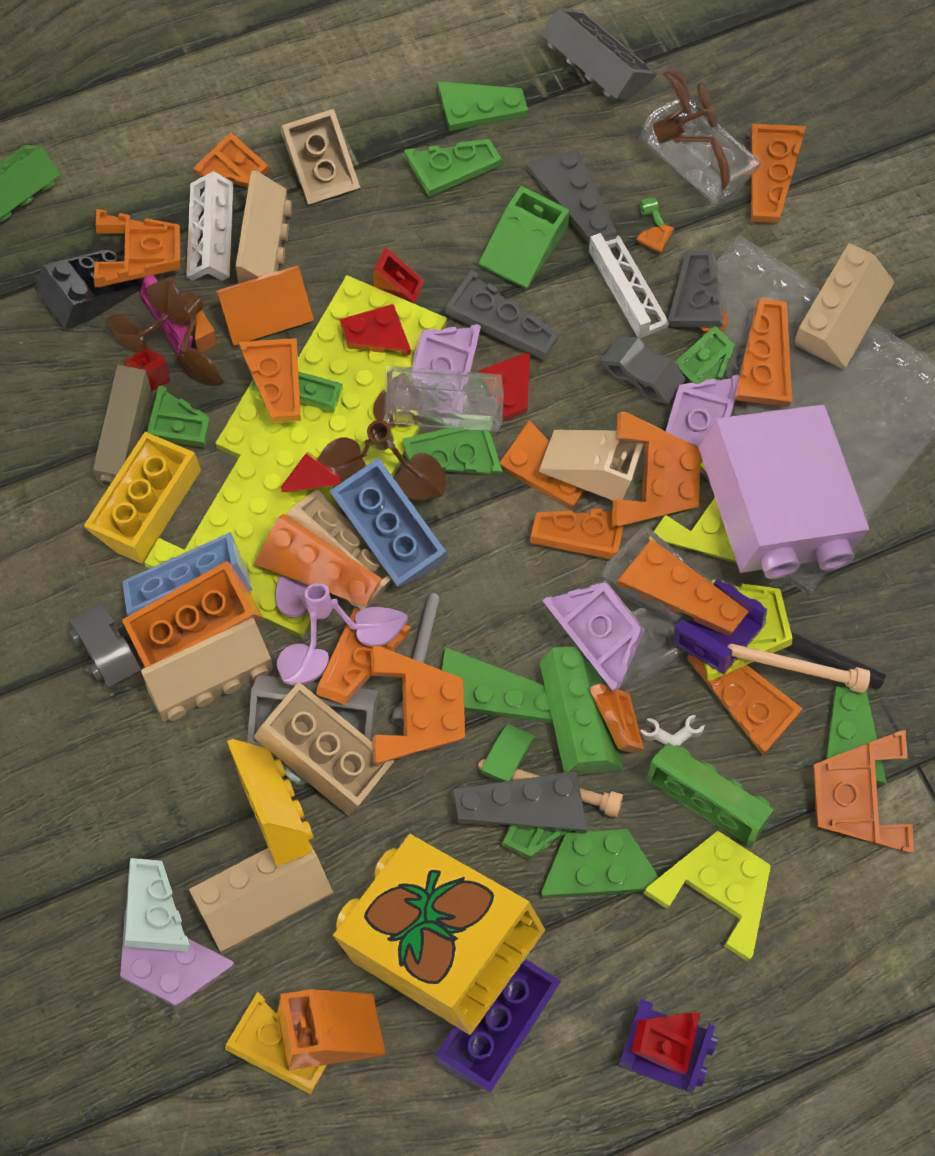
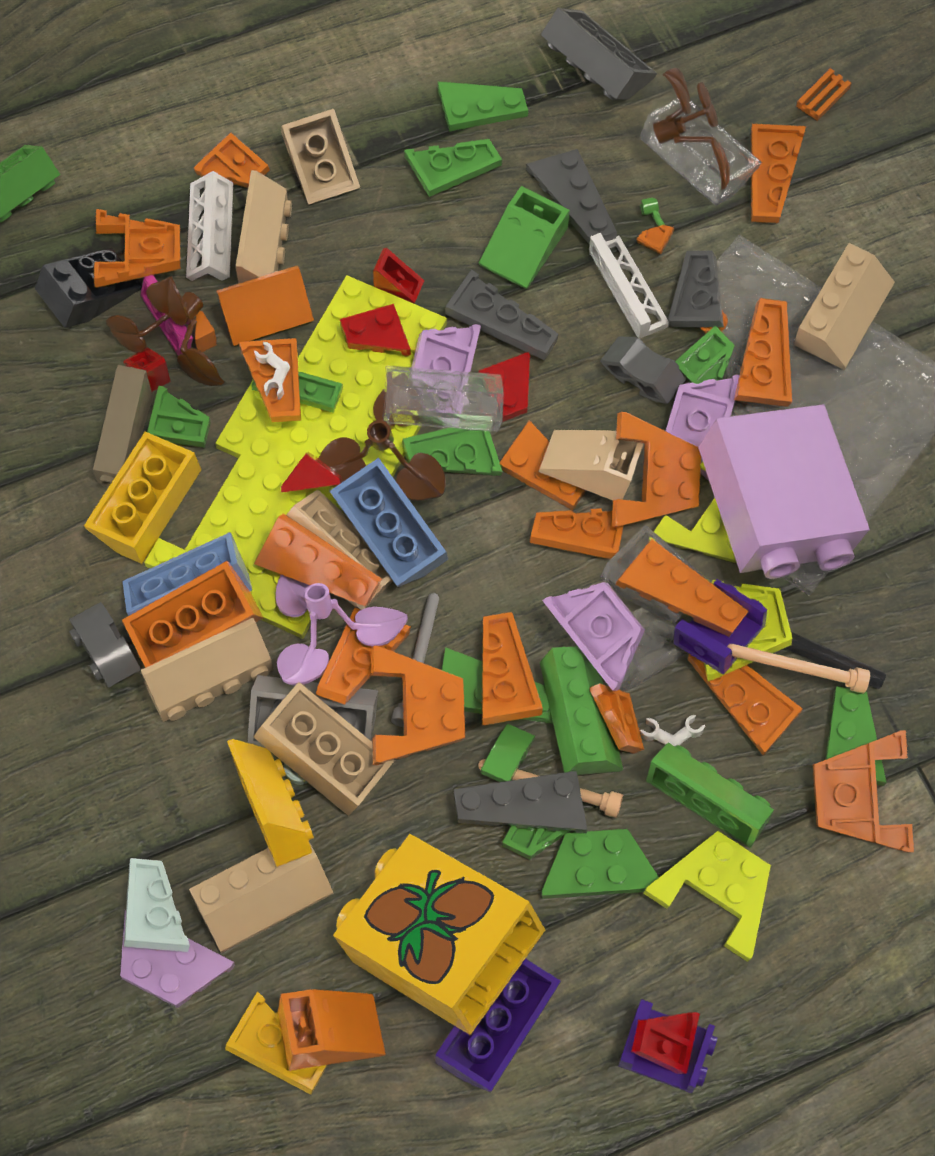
none -> white arm [254,342,290,400]
none -> orange wing [482,612,543,726]
none -> orange tile [796,68,851,121]

